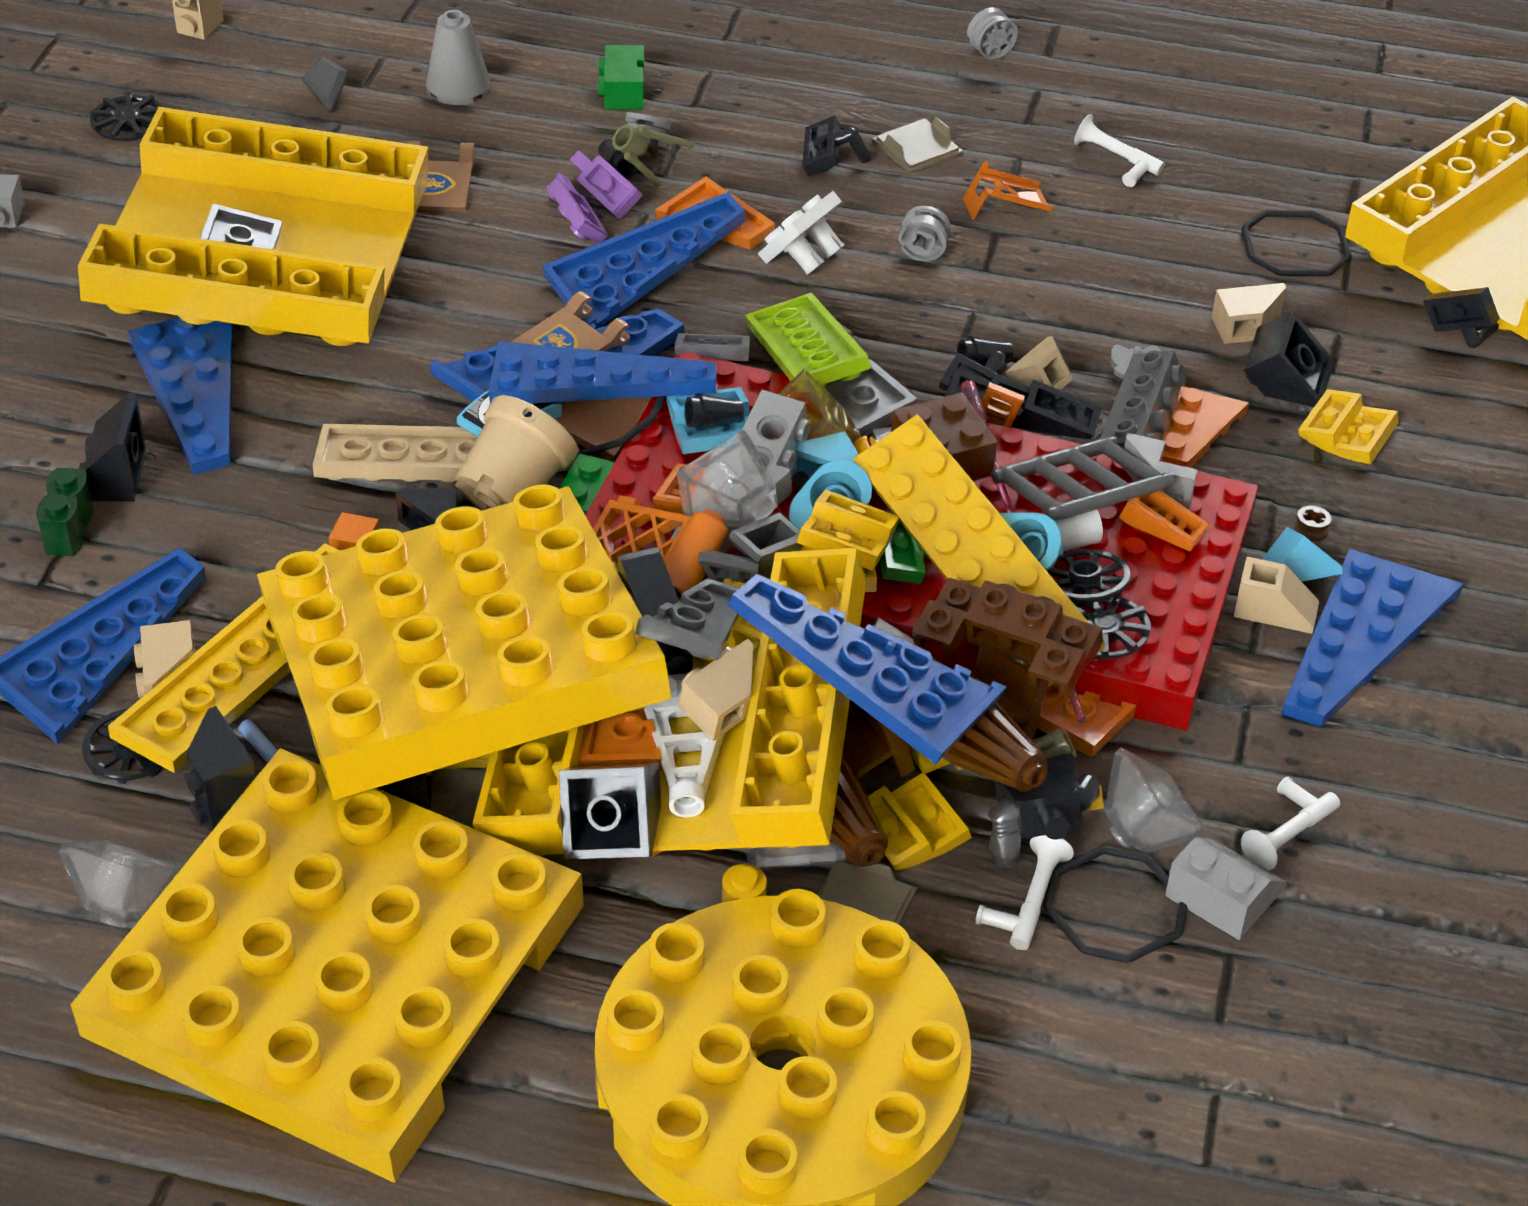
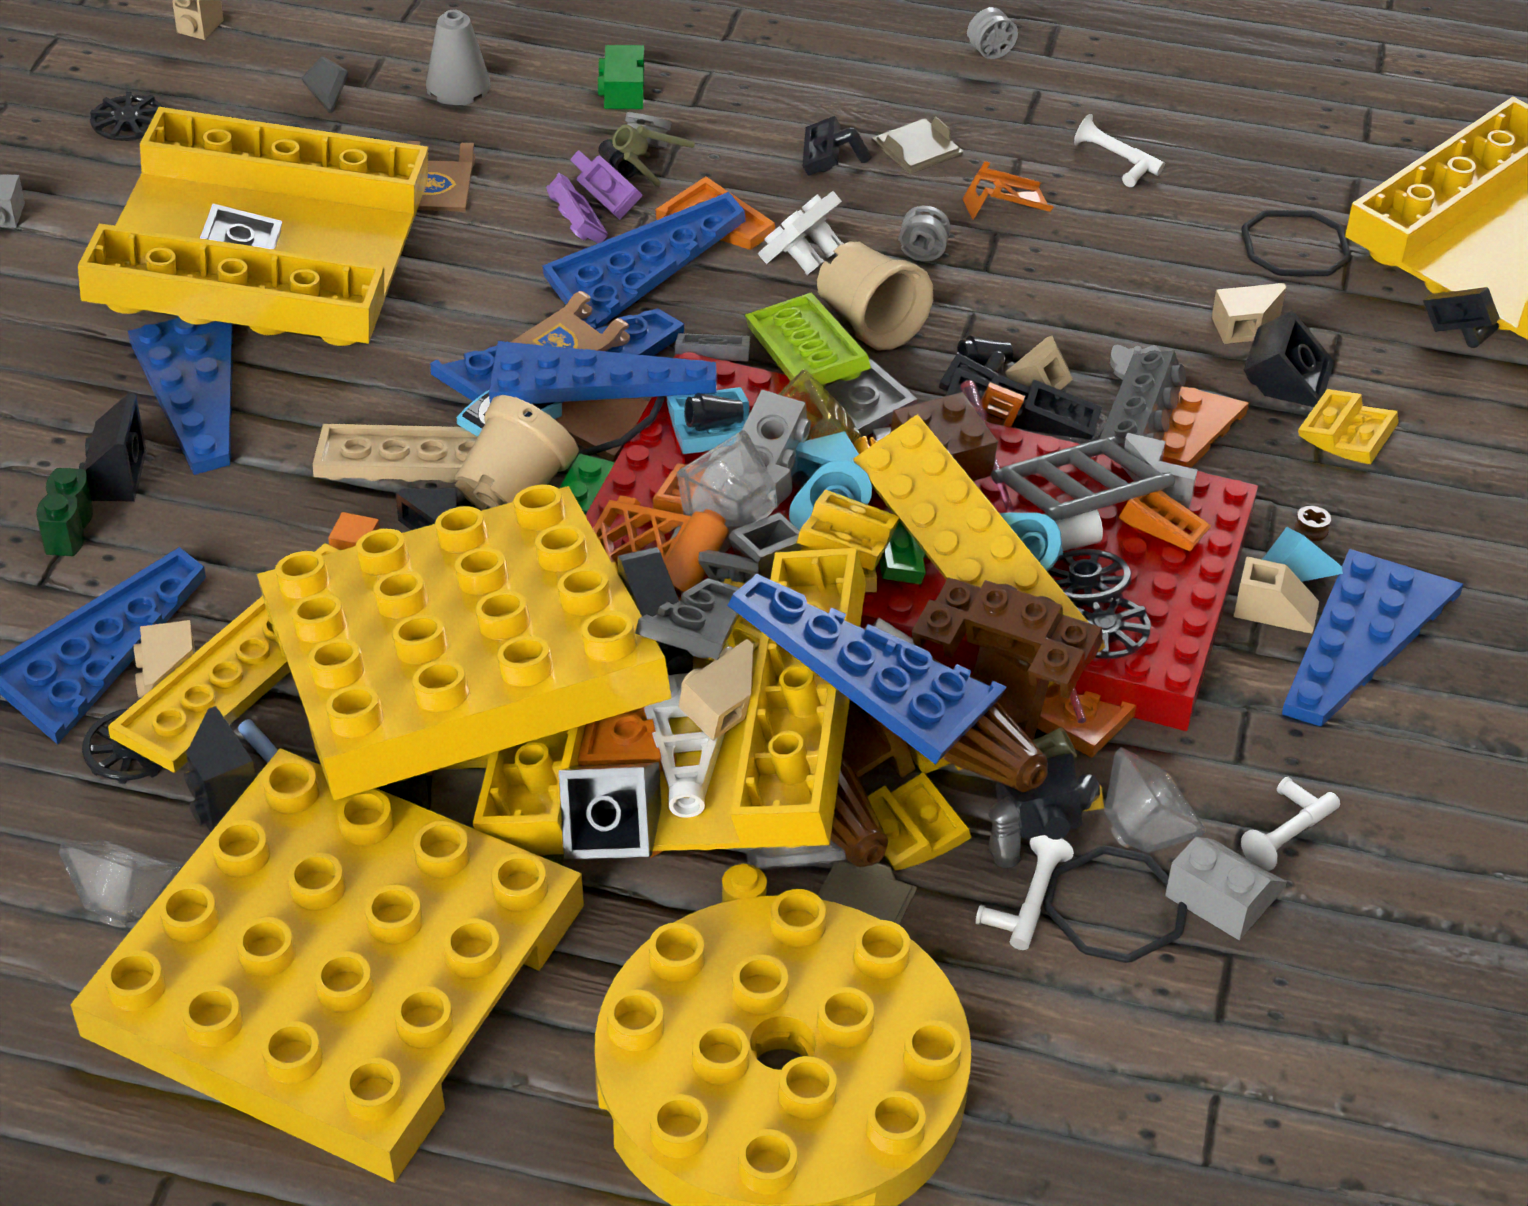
none -> tan piece [817,241,933,350]

